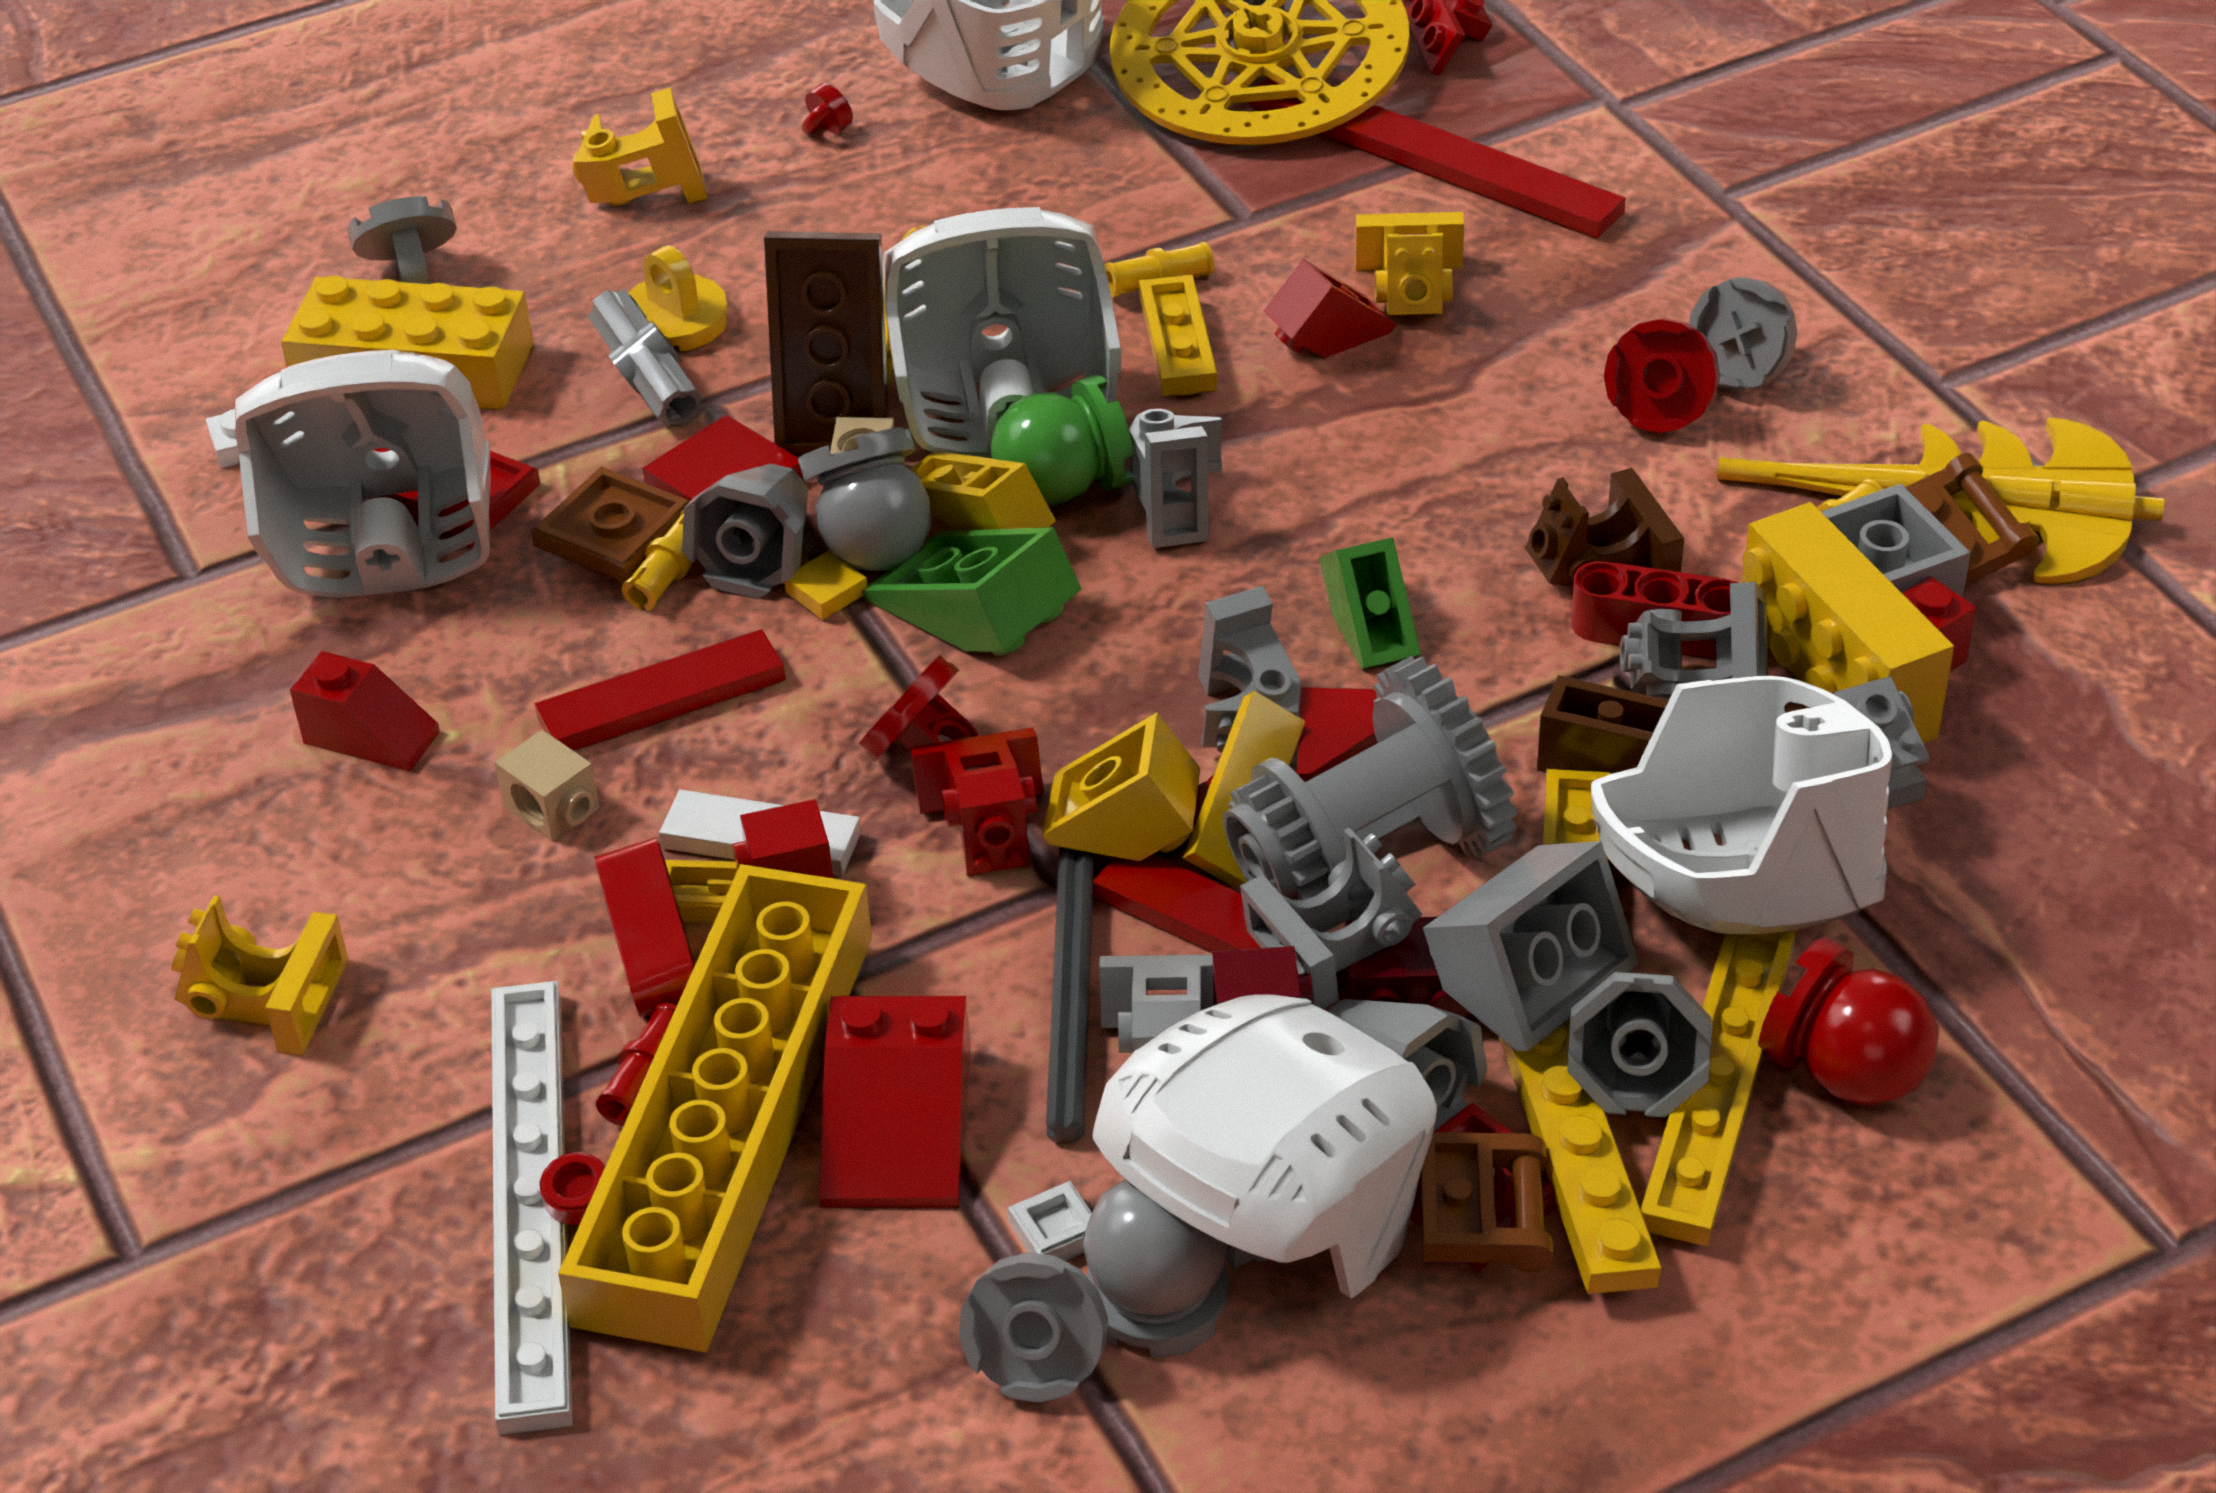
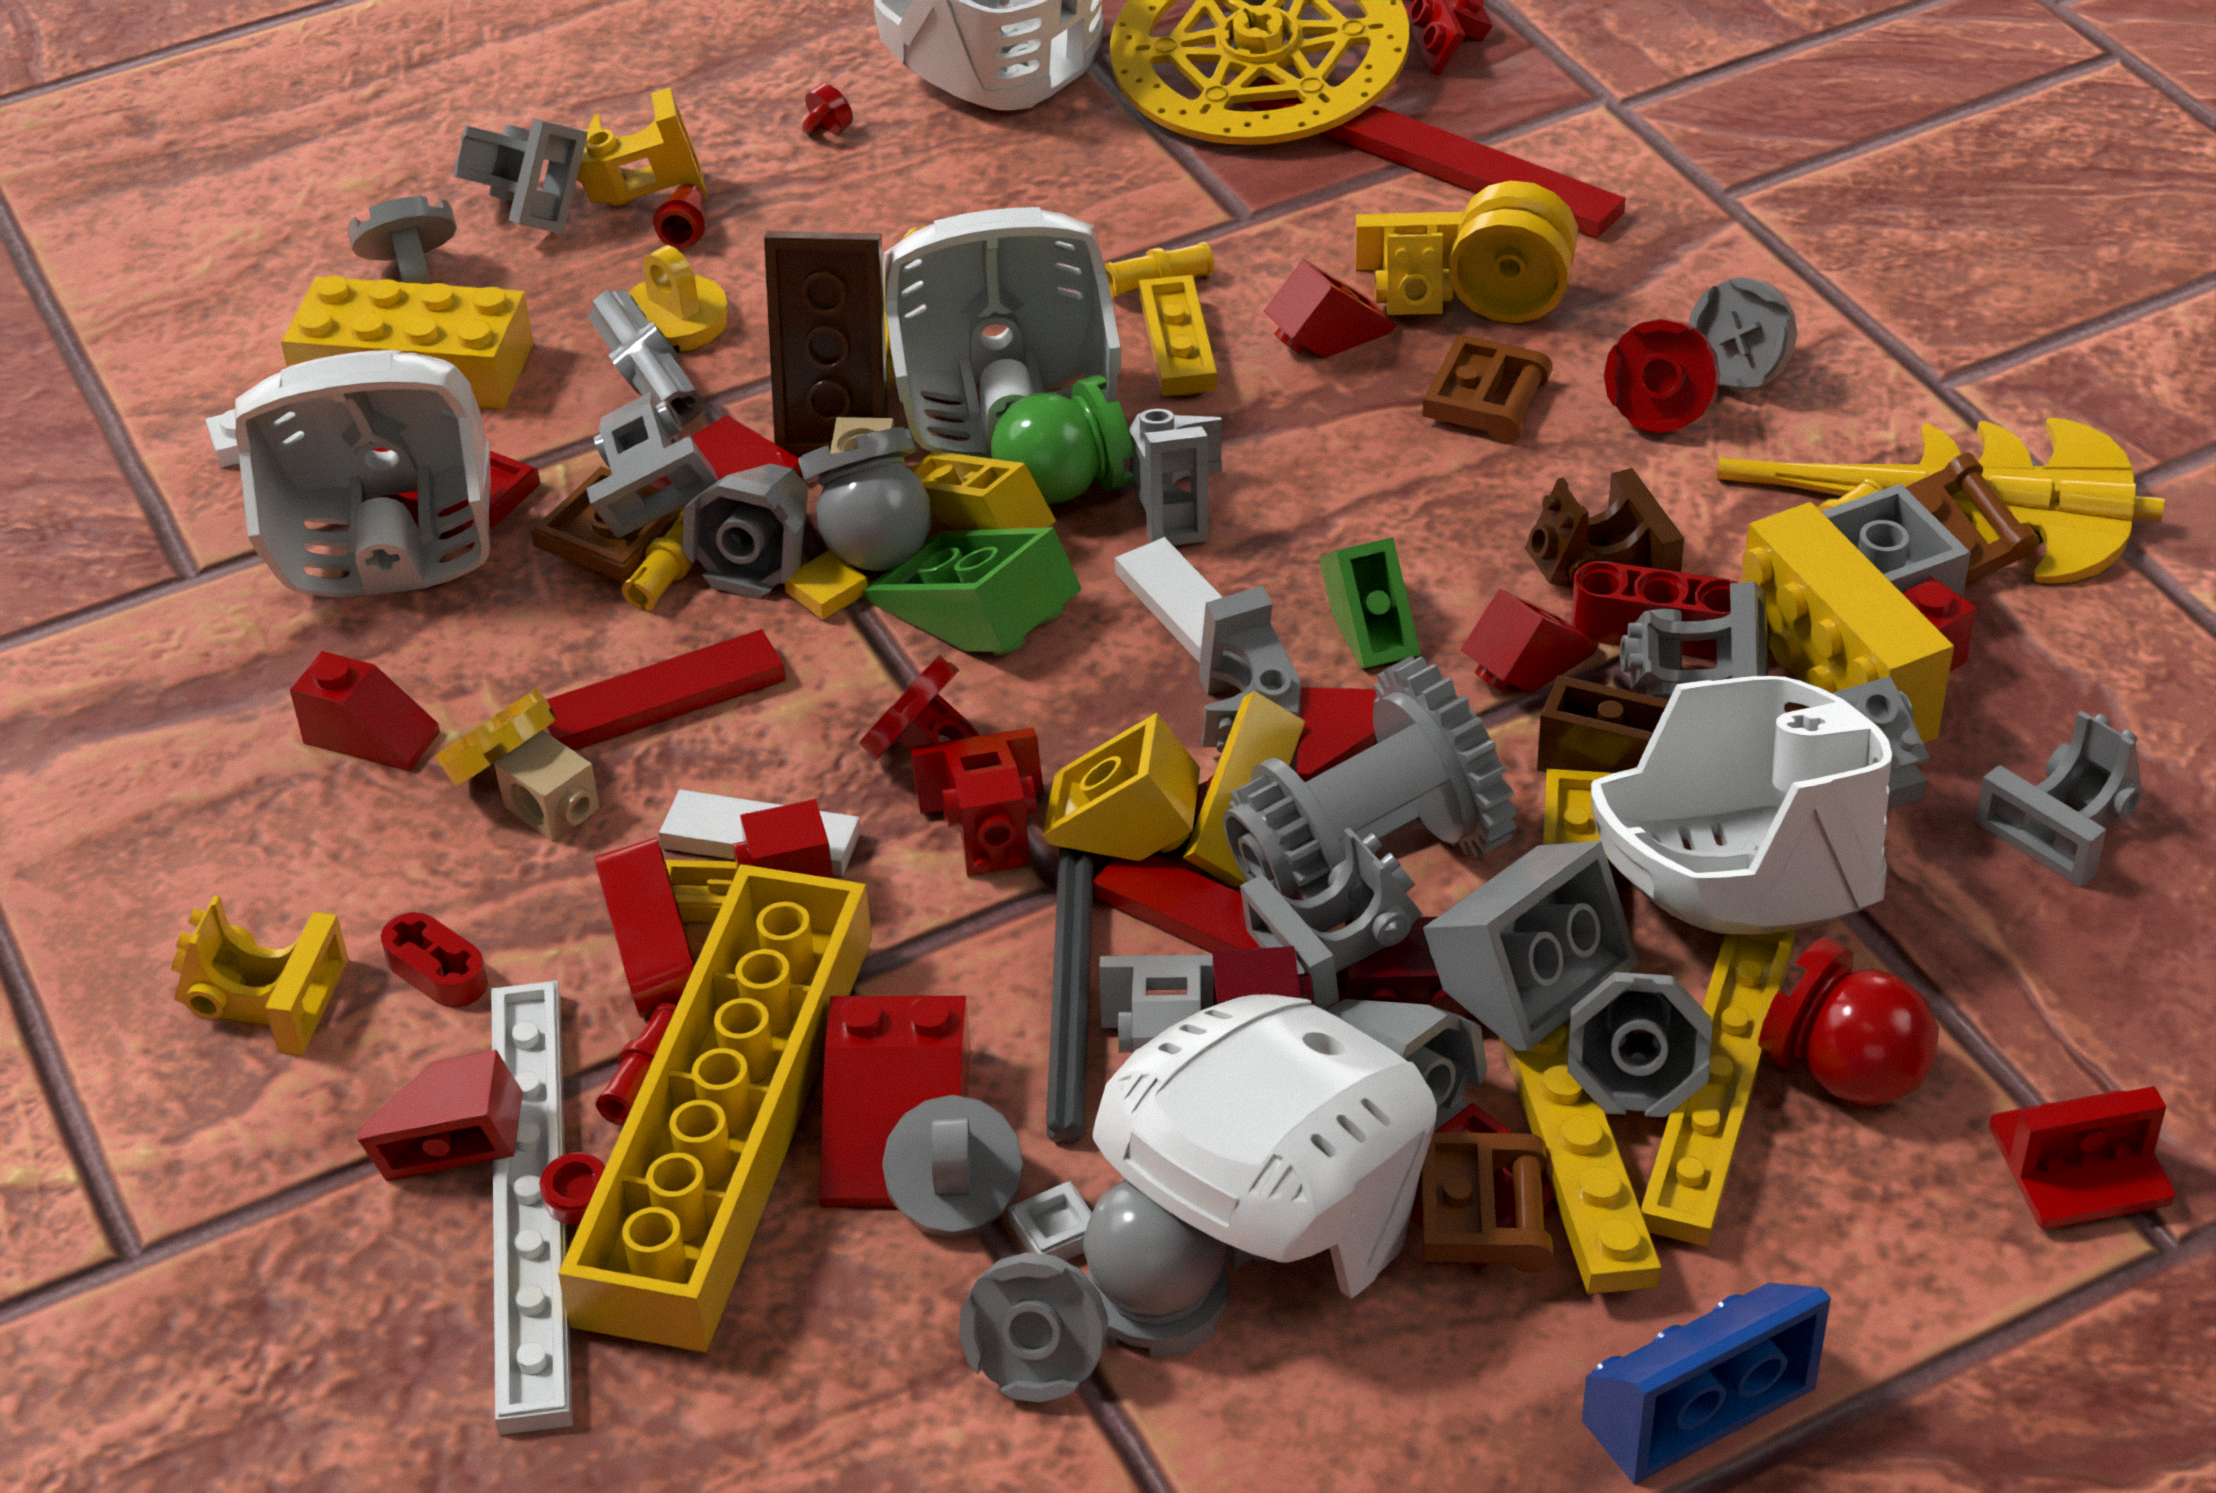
none -> red slope [357,1050,523,1181]
none -> red beam [380,912,488,1007]
none -> yellow plate [434,687,557,787]
none -> light grey tile [454,118,588,234]
none -> light grey tile [586,392,719,539]
none -> red cone [653,183,705,249]
none -> light grey tile [882,1095,1023,1239]
none -> white tile [1114,537,1232,663]
none -> dark orange plate [1422,334,1553,444]
none -> yellow wheel [1449,180,1578,324]
none -> red slope [1460,588,1600,693]
none -> blue slope [1582,1283,1831,1484]
none -> light grey tile [1975,710,2143,888]
none -> red bracket [1989,1086,2175,1229]

